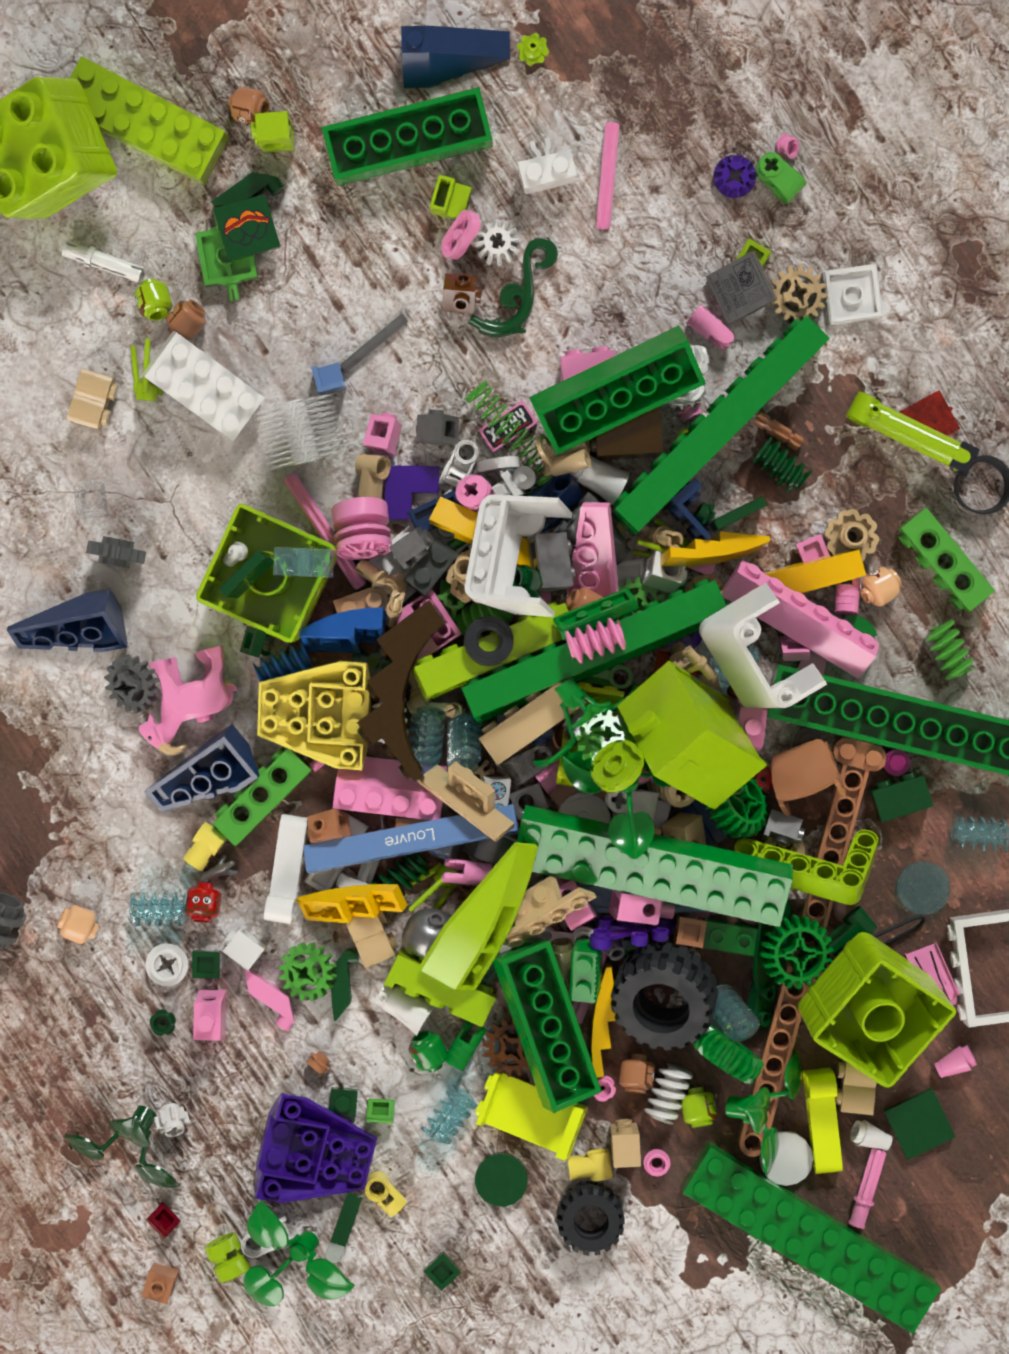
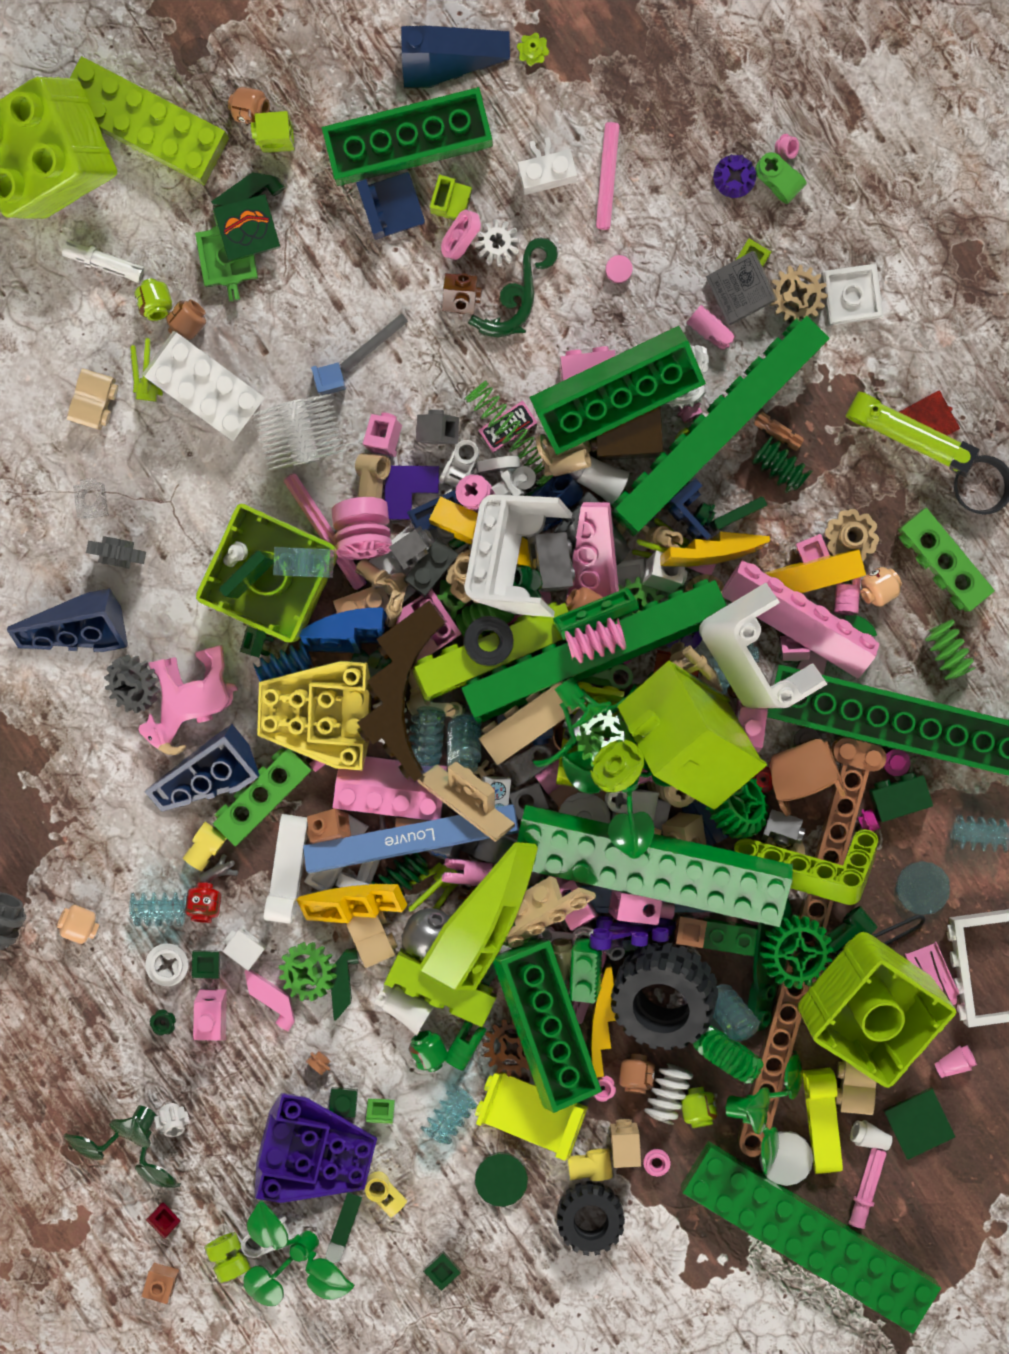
none -> dark blue bracket [356,172,425,240]
none -> bright pink tile [605,255,633,284]
none -> dark pink plate [858,808,881,832]

